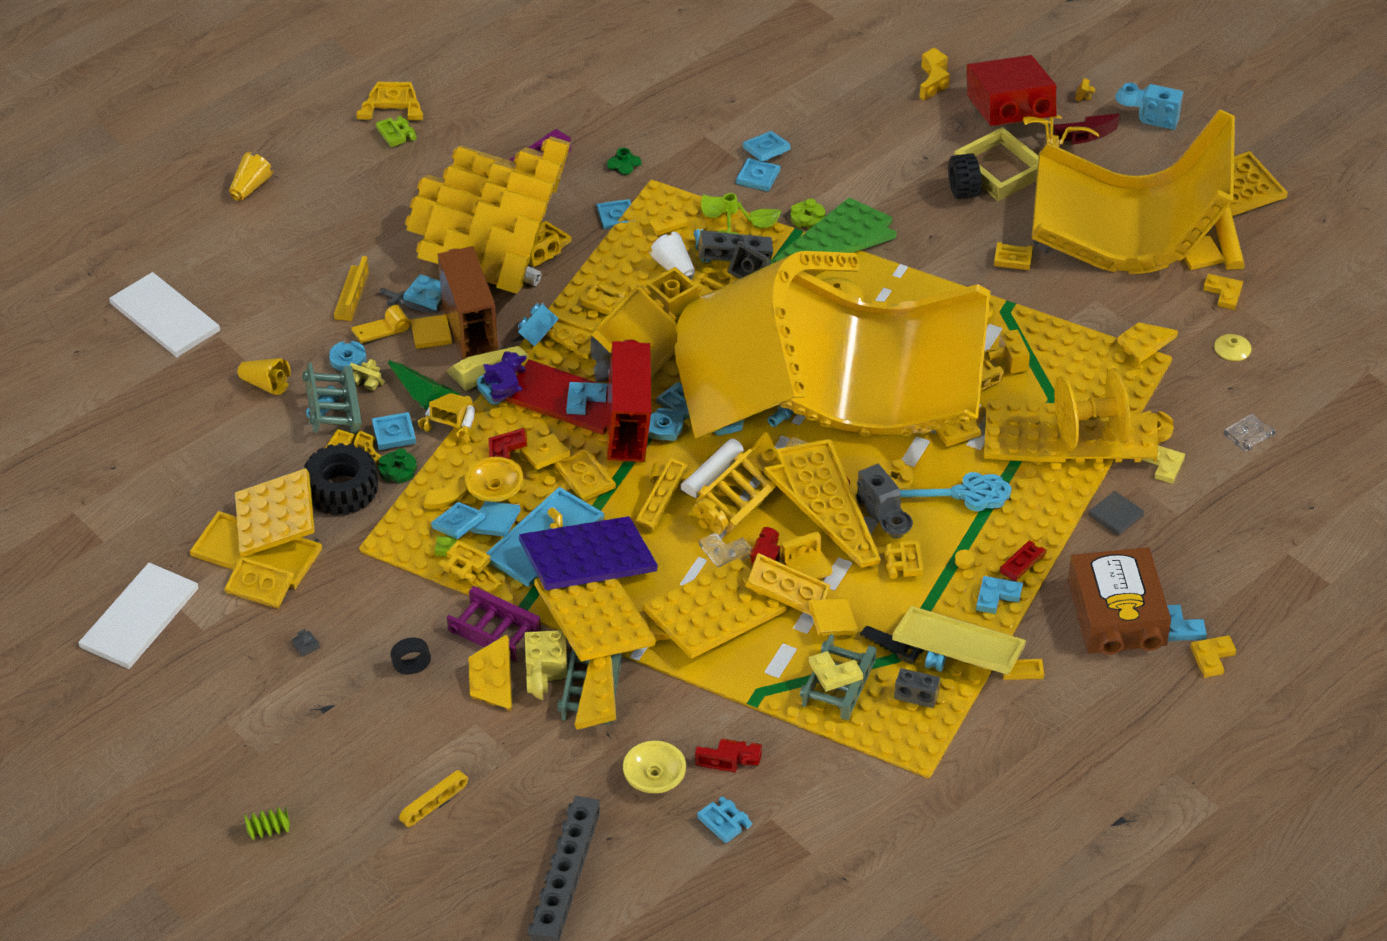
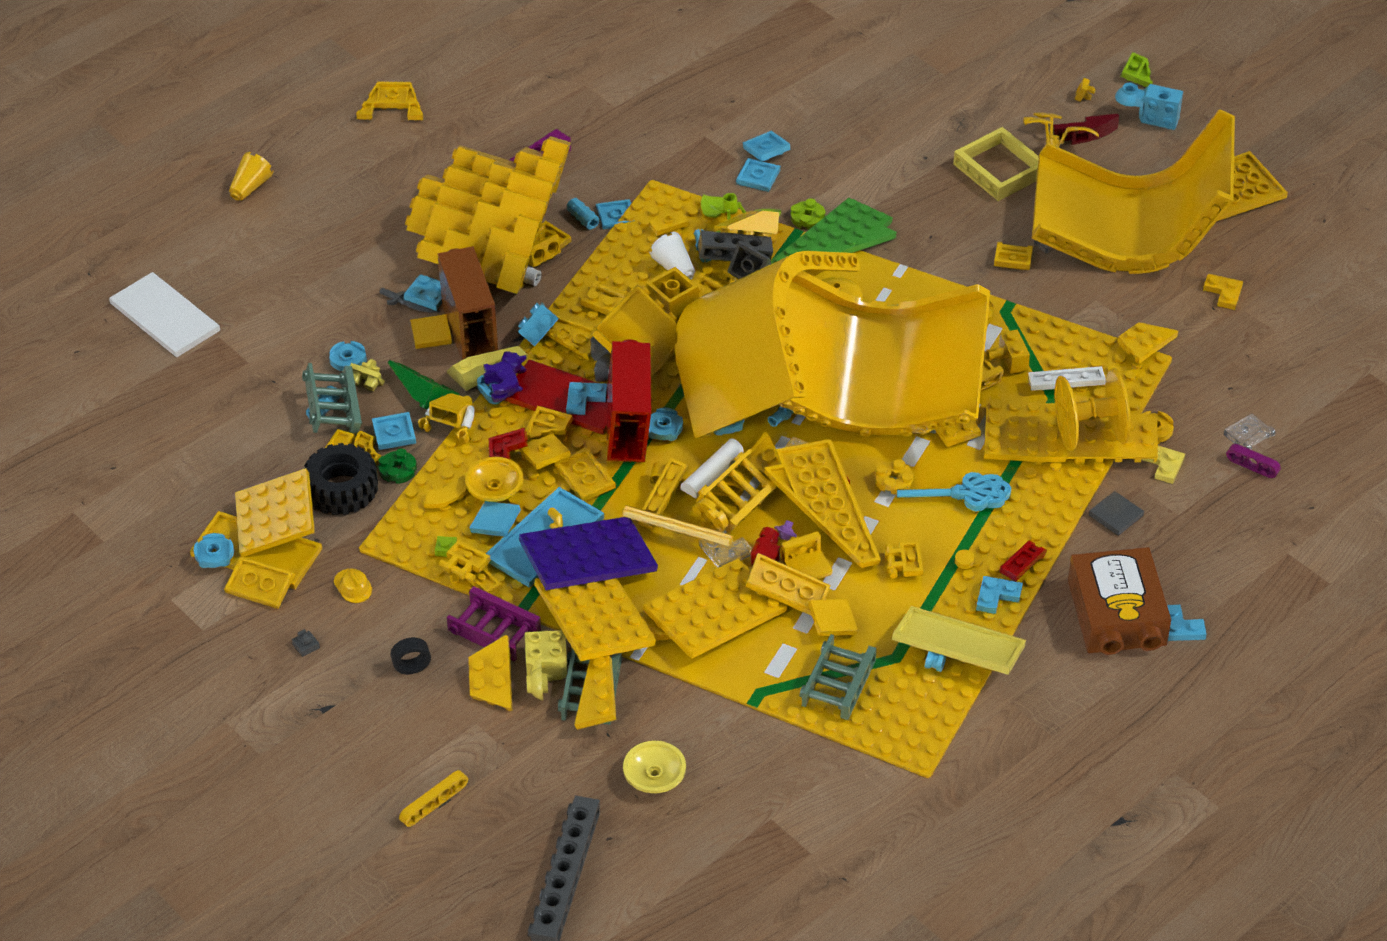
white tile [79,563,199,669] -> none
yellow cone [237,358,291,395] -> none
lime piece [244,806,290,840] -> none
yellow fence [334,256,369,321] -> none
yellow door [351,305,411,343] -> none
lime plate [376,116,417,147] -> none
medium azure plate [431,502,486,539] -> none
green plate [607,147,642,175] -> none
medium azure plate [656,382,690,421] -> none
red plate [695,738,762,773] -> none
medium azure plate [697,797,752,844] -> none
light yellow plate [809,651,863,692] -> none
dark grey brick [856,463,913,538] -> none
black piece [860,626,924,664] -> none
dark grey brick [894,668,940,708] -> none
yellow arch [920,47,950,101] -> none
black tyre [948,153,982,199] -> none
red brick [966,55,1057,126] -> none
yellow tile [1002,659,1044,680] -> none
yellow tile [1184,235,1224,270] -> none
yellow plate [1190,635,1236,678] -> none
light yellow dish [1214,334,1251,361] -> none
yellow brick [1215,207,1245,270] -> none
none -> medium azure plate [194,533,234,568]
none -> yellow piece [334,569,372,603]
none -> yellow wing [525,406,573,439]
none -> medium azure axle [566,198,599,230]
none -> yellow axle [622,506,733,546]
none -> yellow slope [714,211,779,237]
none -> medium lavender plant [774,520,797,541]
none -> white plate [1028,366,1106,391]
none -> lime wing [1120,52,1153,87]
none -> magenta beam [1226,444,1281,478]

